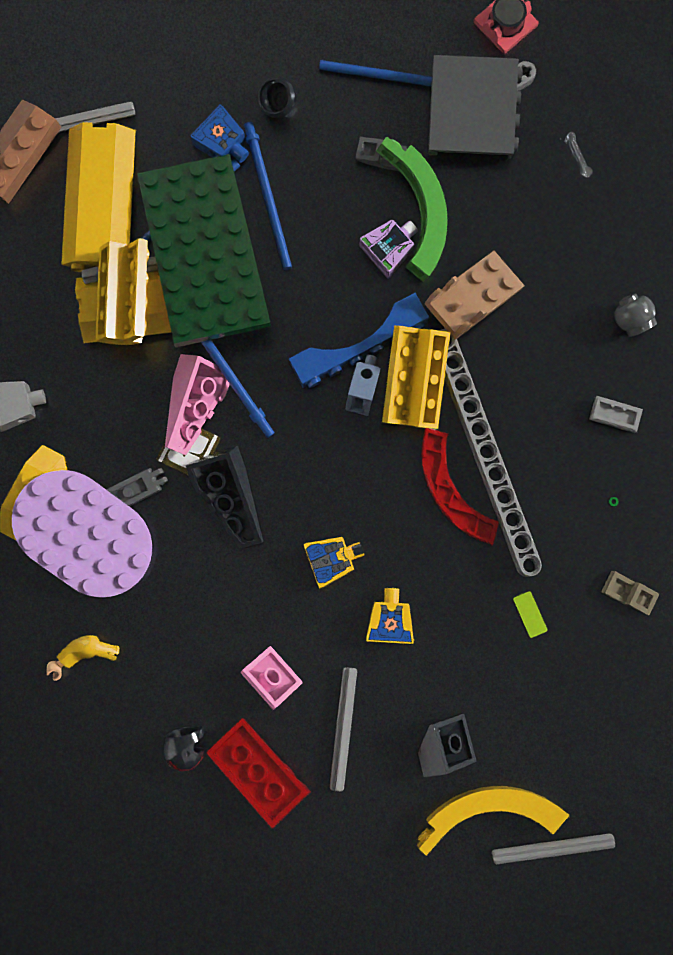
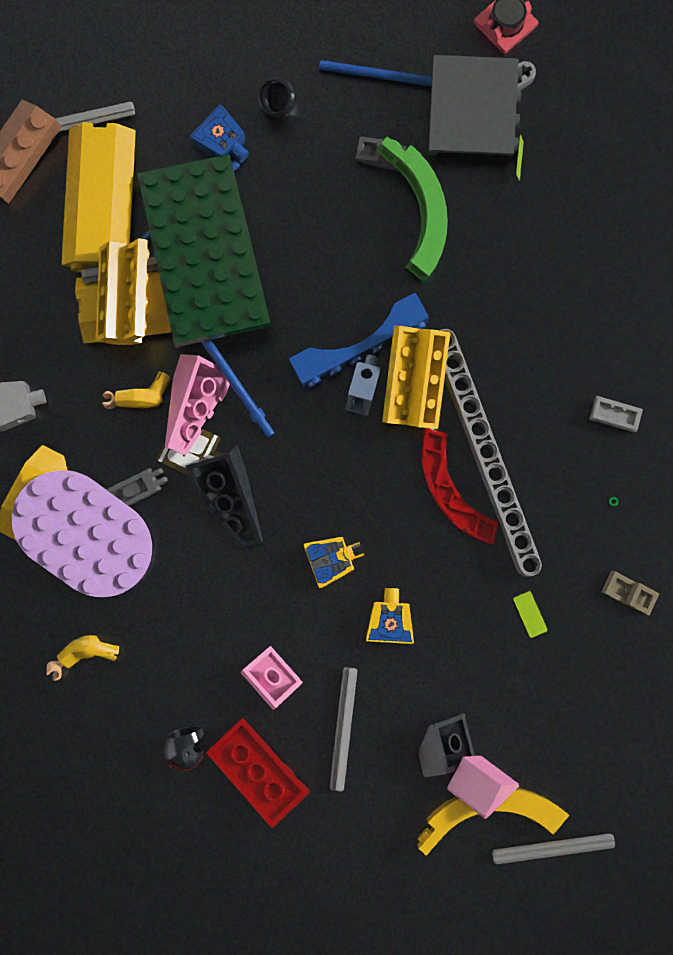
blue bar [244,122,292,270] -> none
torso [359,220,418,278] -> none
medium nougat hinge [424,251,524,340] -> none
clear hinge [566,132,592,177] -> none
dark grey piece [615,293,657,337] -> none
none -> yellow arm [102,371,172,409]
none -> bright pink slope [448,756,519,819]
none -> lime sticker [516,135,523,181]

